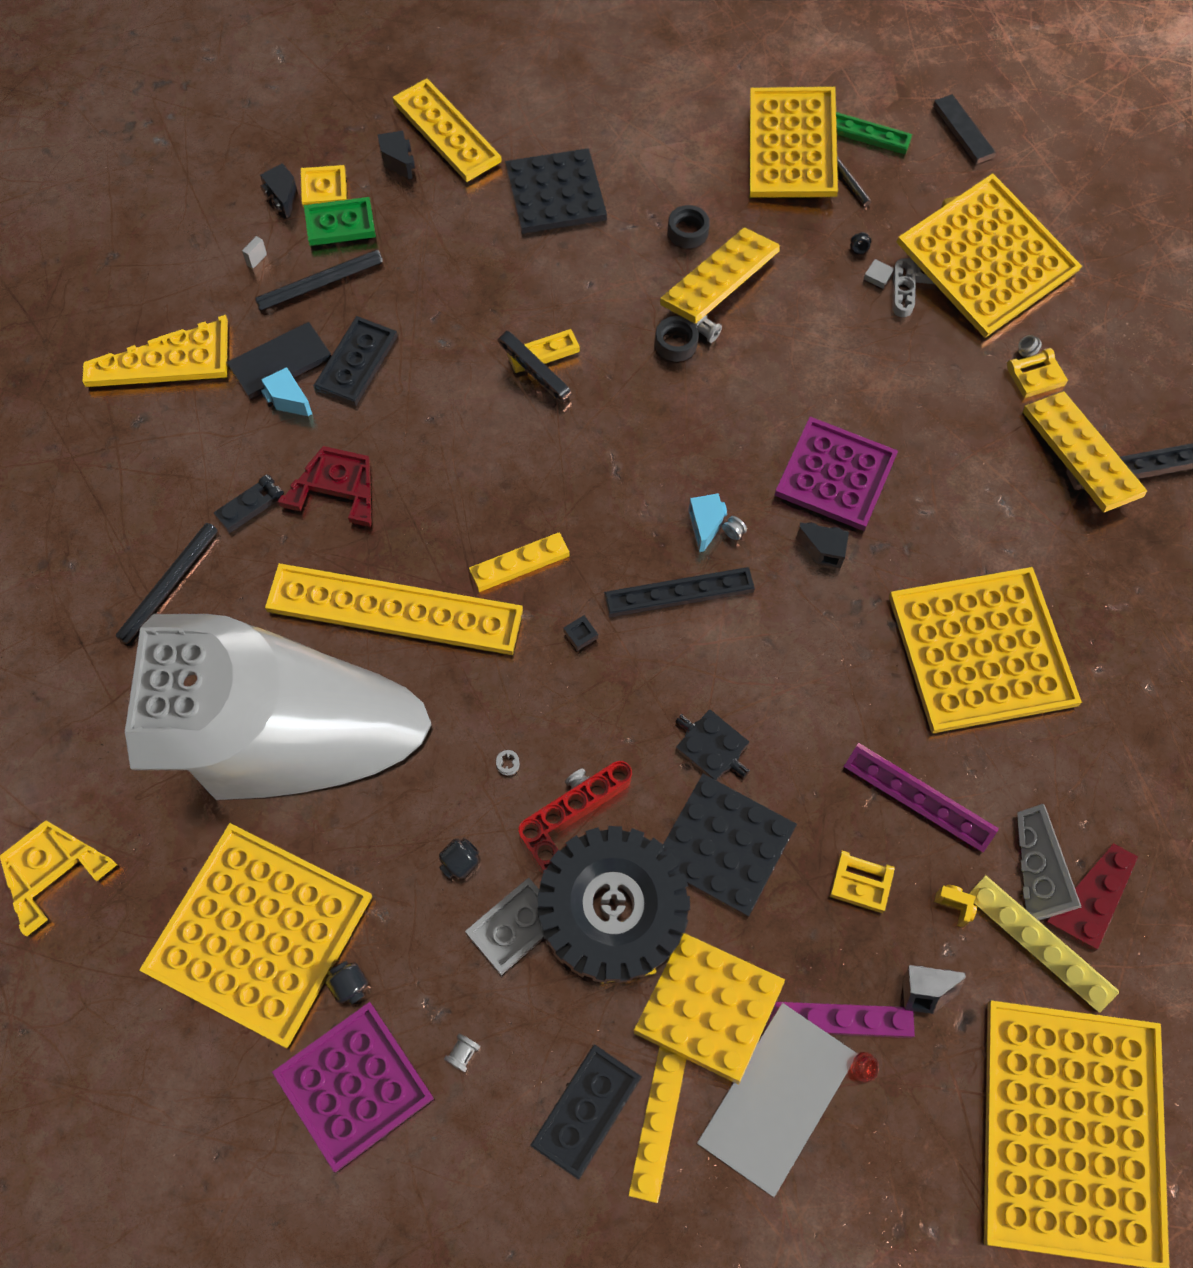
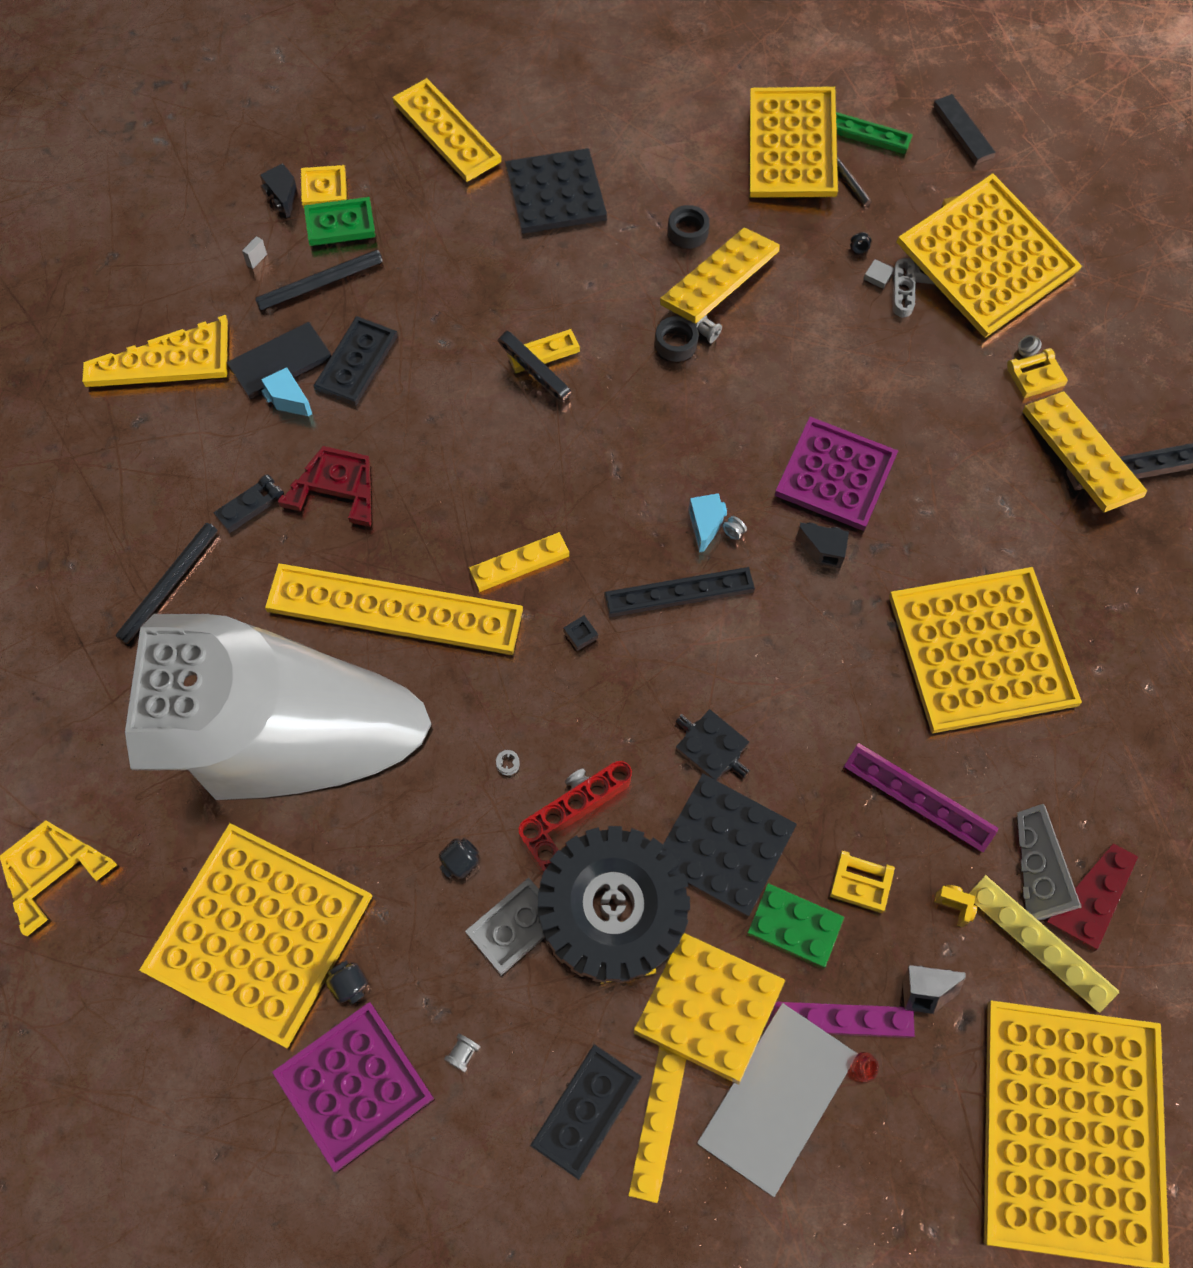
black slope [377,130,415,179] -> none
none -> green plate [747,883,844,969]

